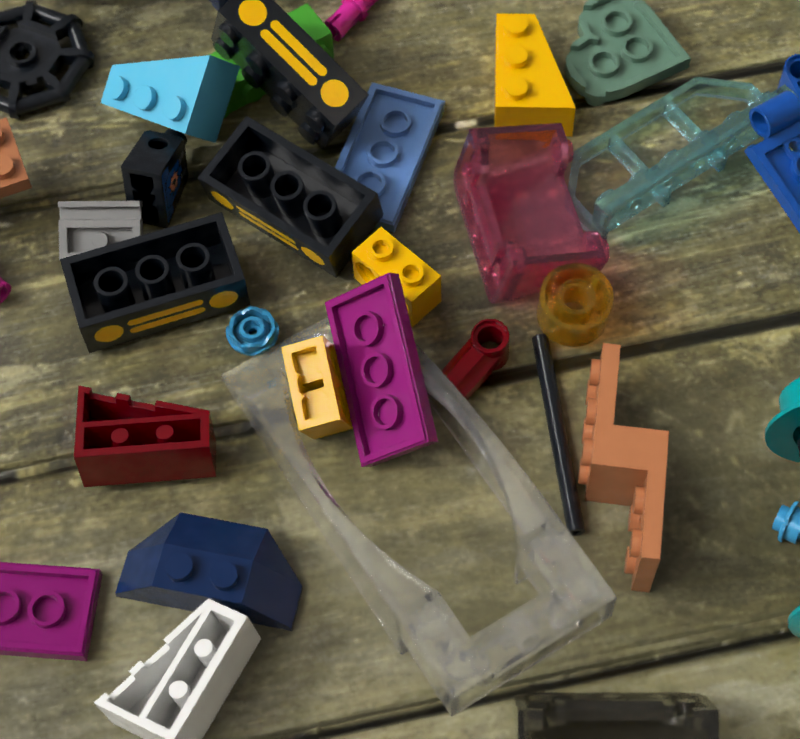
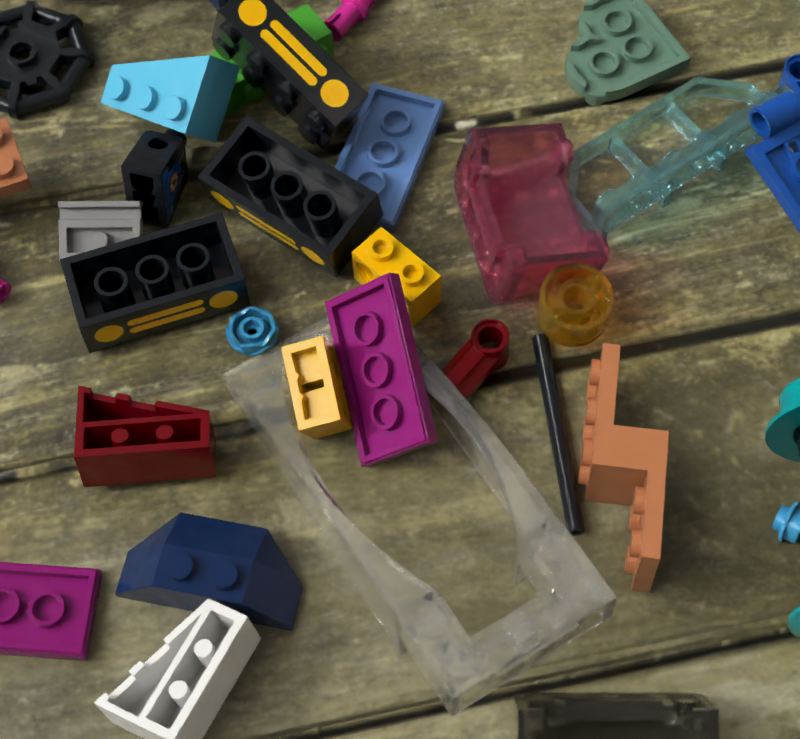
yellow wedge [494,13,576,137] -> none

